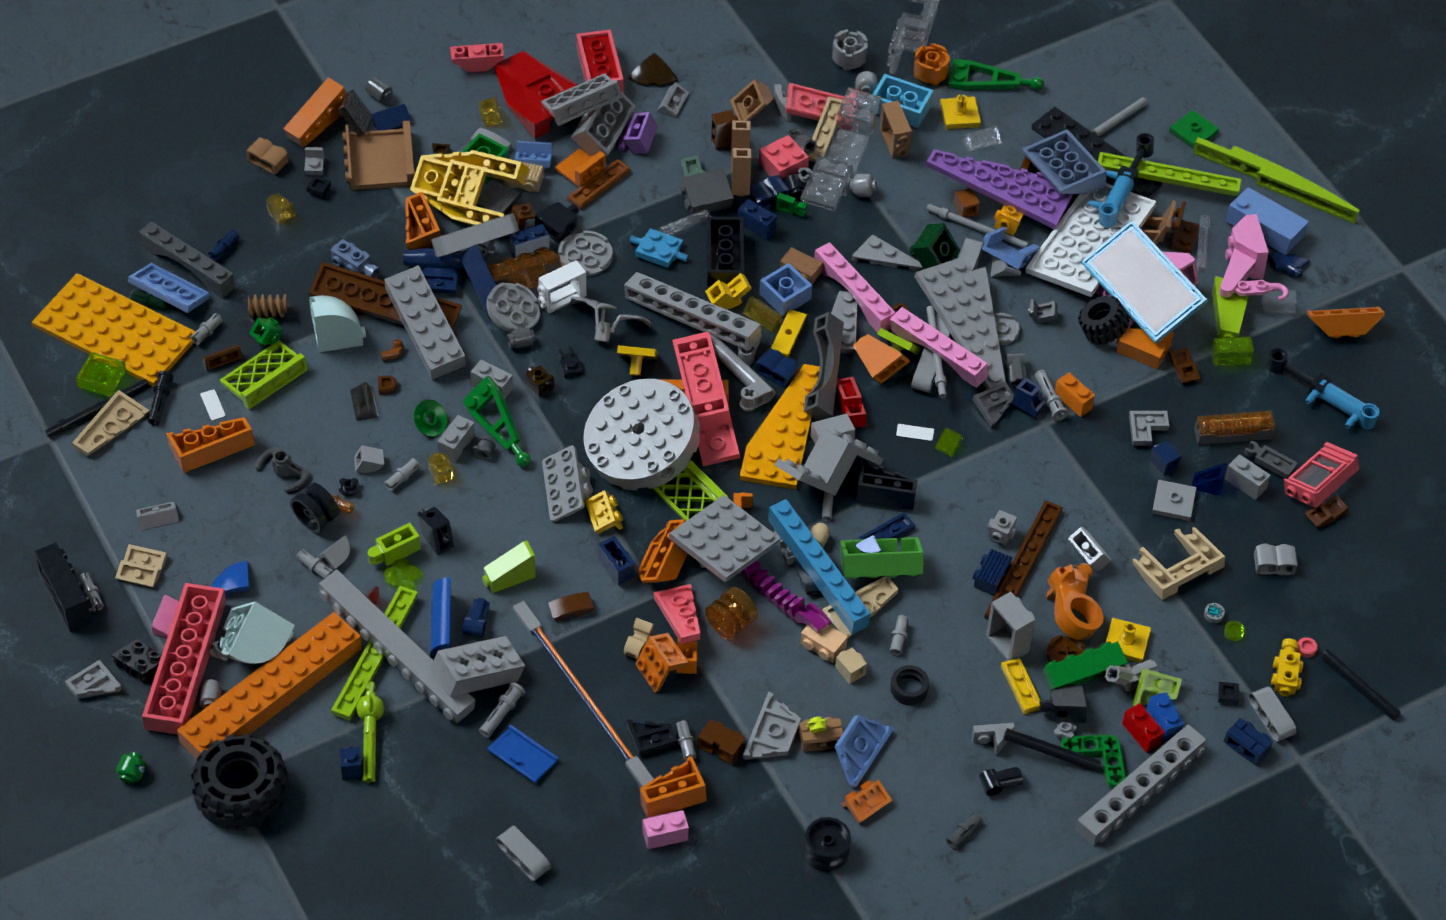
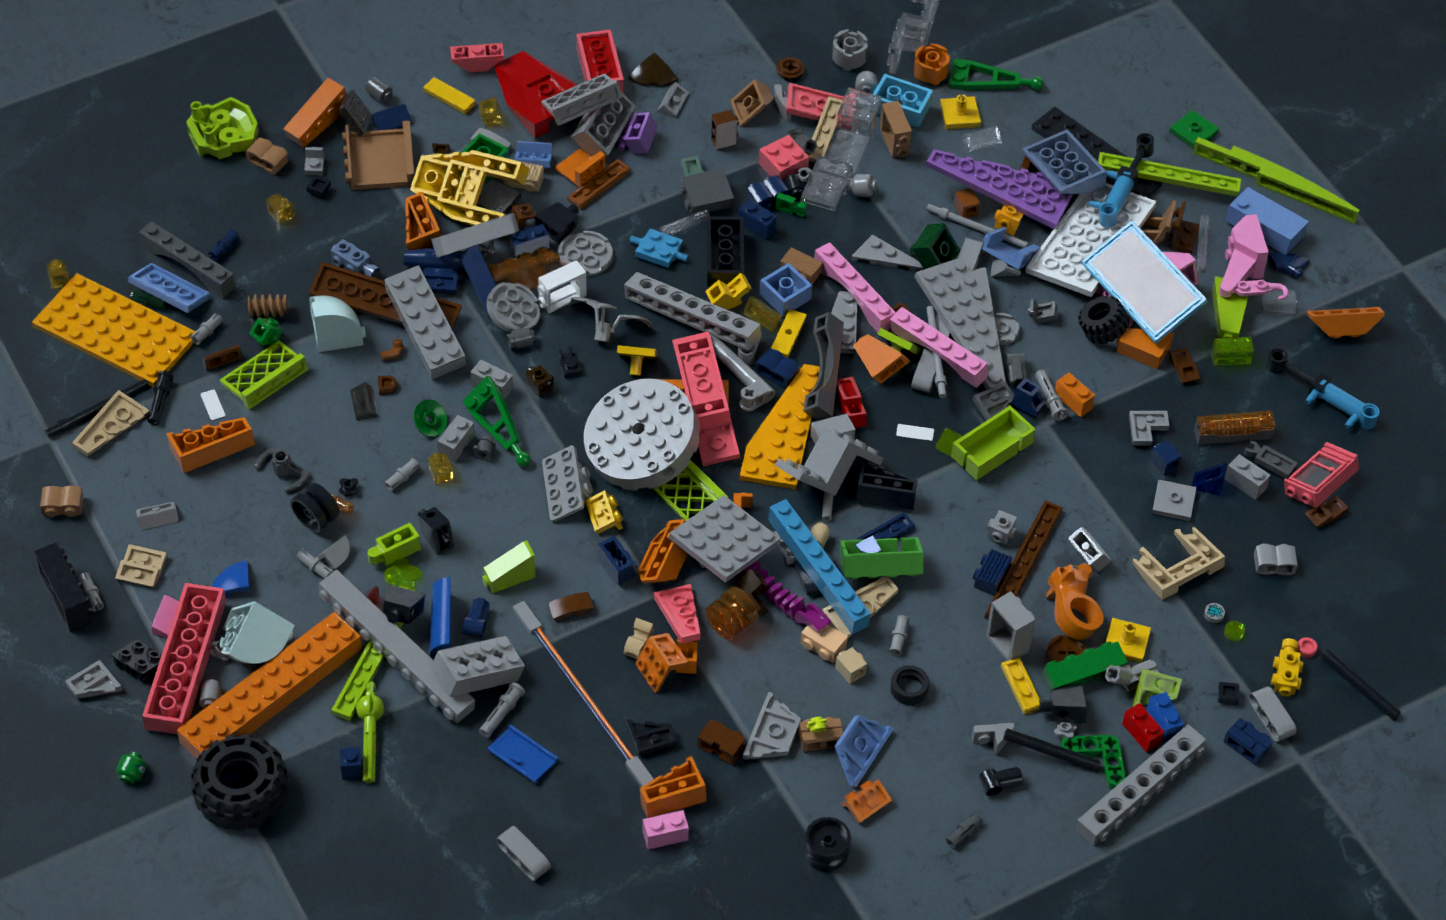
clear neon green brick [76,352,126,397] -> none
light grey brick [354,445,384,473] -> none
light grey axle [676,720,697,761] -> none
medium nougat arch [731,121,751,196] -> none
light grey piece [1092,97,1147,137] -> none
none -> medium nougat brick [40,486,84,517]
none -> clear yellow brick [46,259,70,289]
none -> lime brick [186,97,258,159]
none -> black torso [383,585,426,624]
none -> yellow tile [423,77,476,114]
none -> dark brown brick [735,569,769,616]
none -> reddish brown gear [776,57,804,80]
none -> lime piece [951,406,1036,481]

